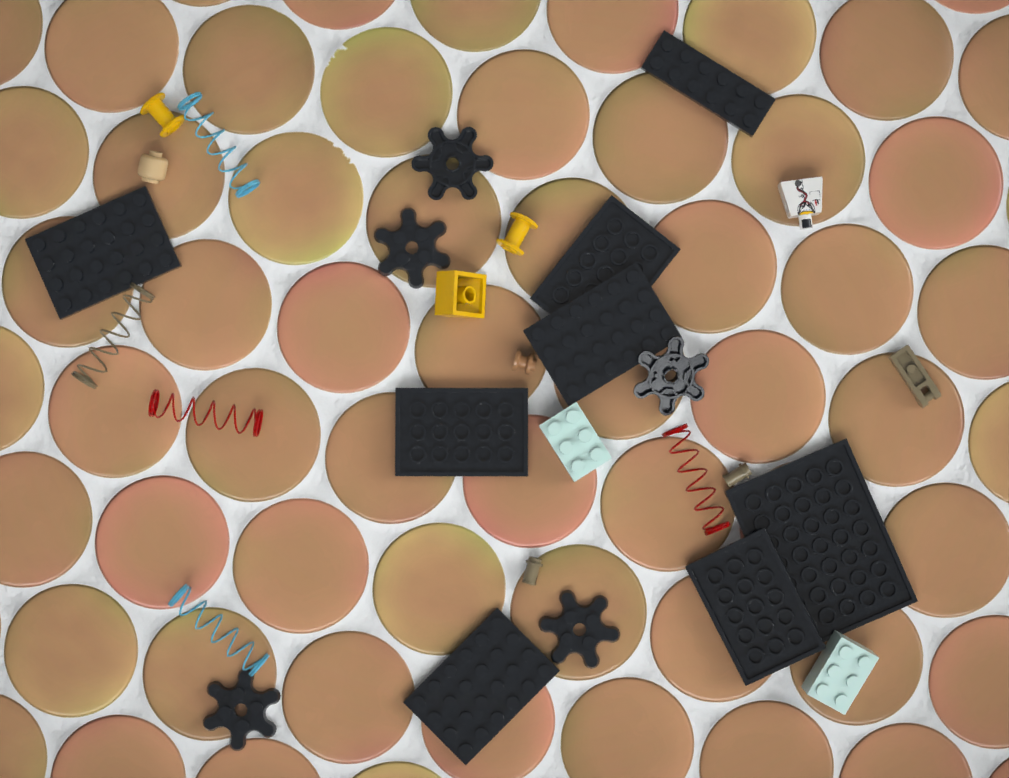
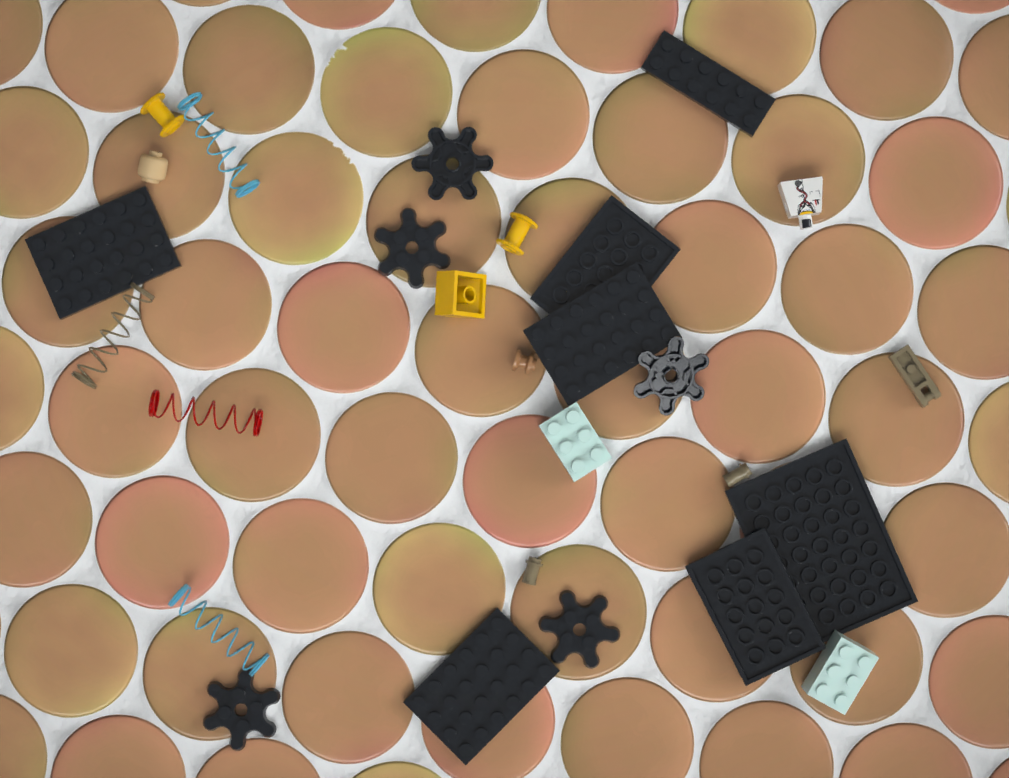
black plate [395,388,528,476] -> none
red piece [662,423,731,536] -> none

